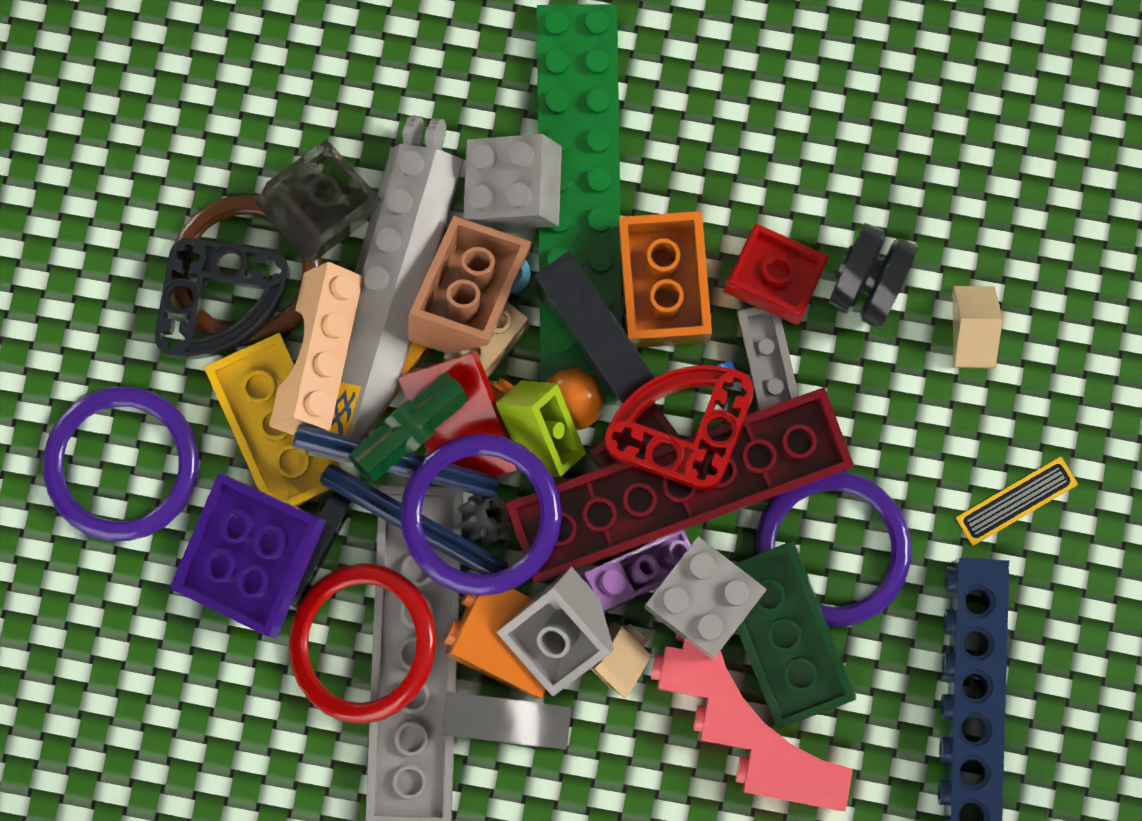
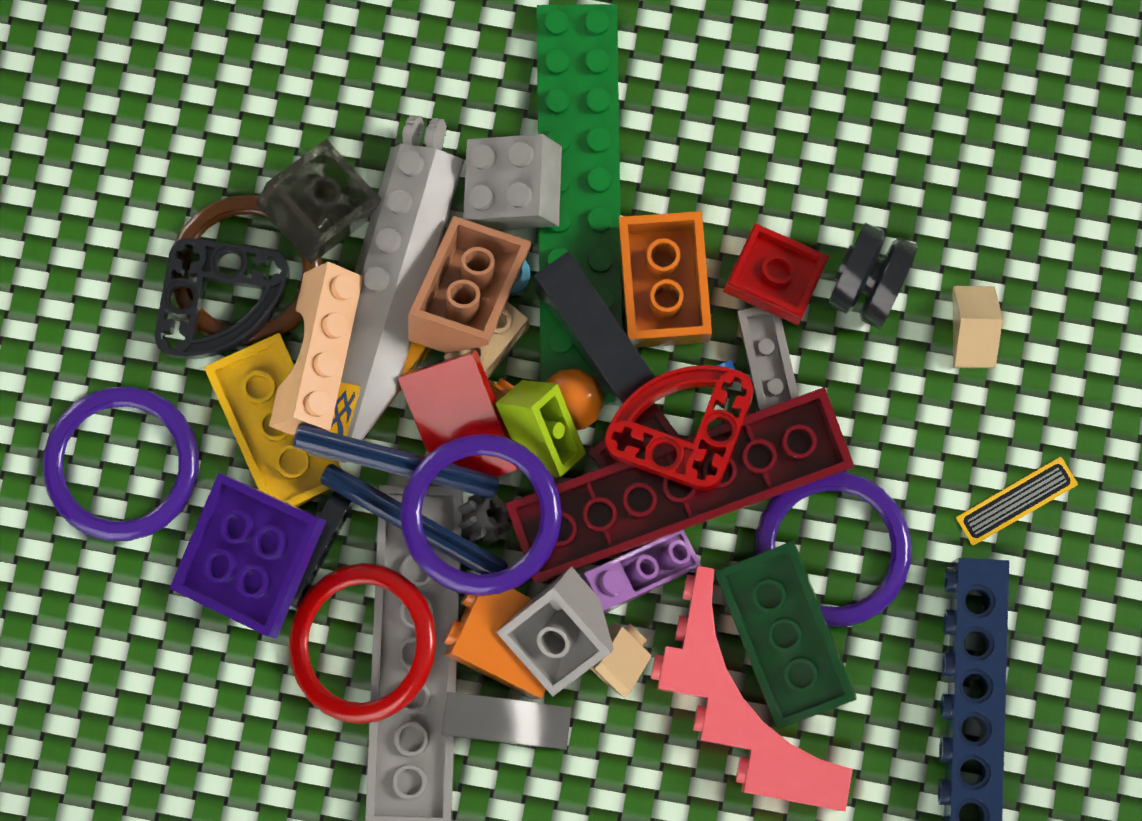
dark green piece [348,372,469,484] -> none
light grey brick [644,536,767,660] -> none

